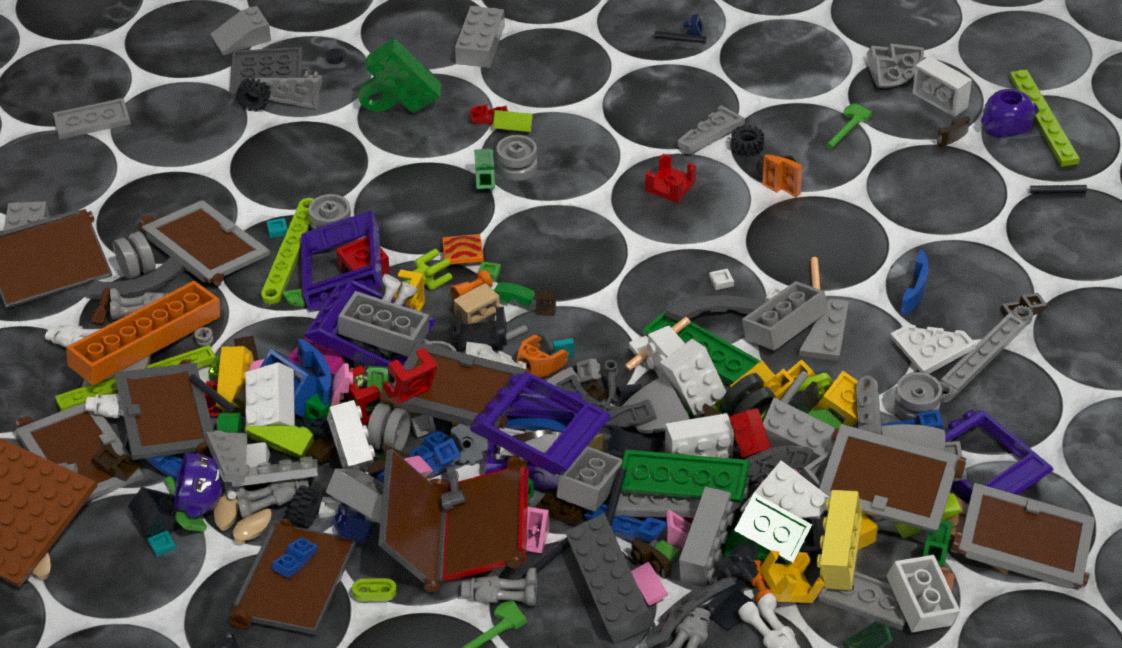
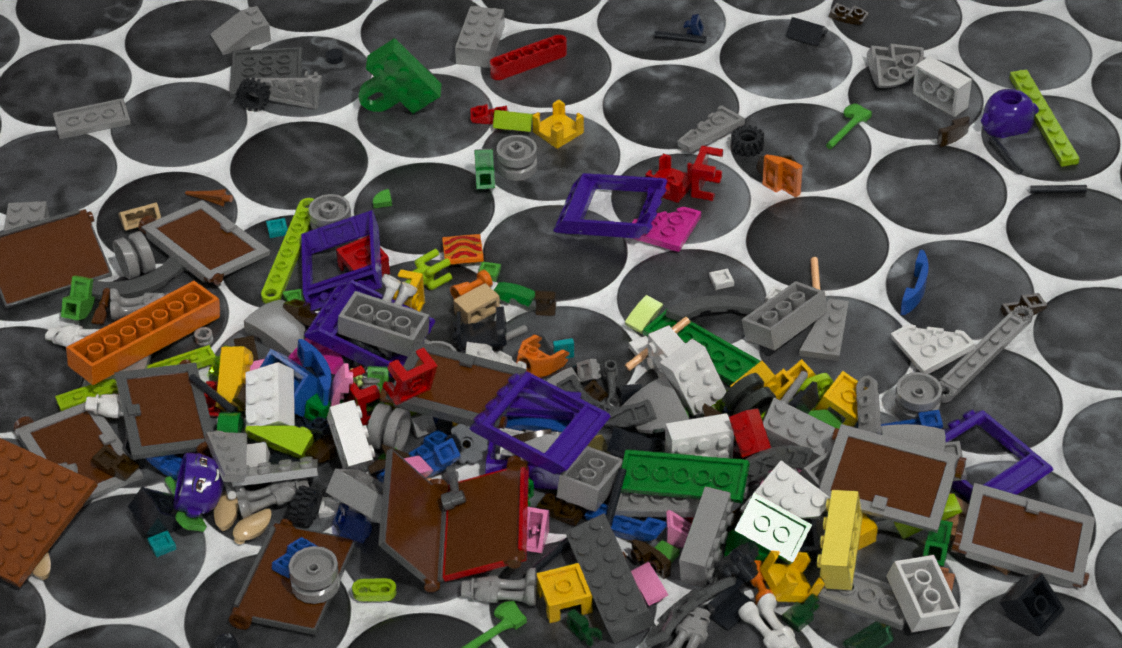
none -> bright green brick [61,275,95,321]
none -> tan brick [118,203,161,230]
none -> dark orange piece [185,189,233,207]
none -> light grey brick [244,300,305,356]
none -> dark brown slope [283,299,318,326]
none -> light grey wheel [289,546,340,604]
none -> light grey bush [361,377,380,390]
none -> bright green tile [373,189,392,208]
none -> red beam [490,35,567,80]
none -> yellow panel [532,100,584,149]
none -> yellow panel [536,563,592,623]
none -> dark purple window [553,173,668,239]
none -> dark green plate [567,609,602,647]
none -> yellowish green slope [625,295,663,334]
none -> dark pink plate [632,207,701,252]
none -> red panel [691,146,723,201]
none -> dark green plate [782,594,820,632]
none -> black panel [786,17,828,46]
none -> dark brown slope [828,3,869,25]
none -> black bar [989,136,1023,175]
none -> black slope [999,573,1065,636]

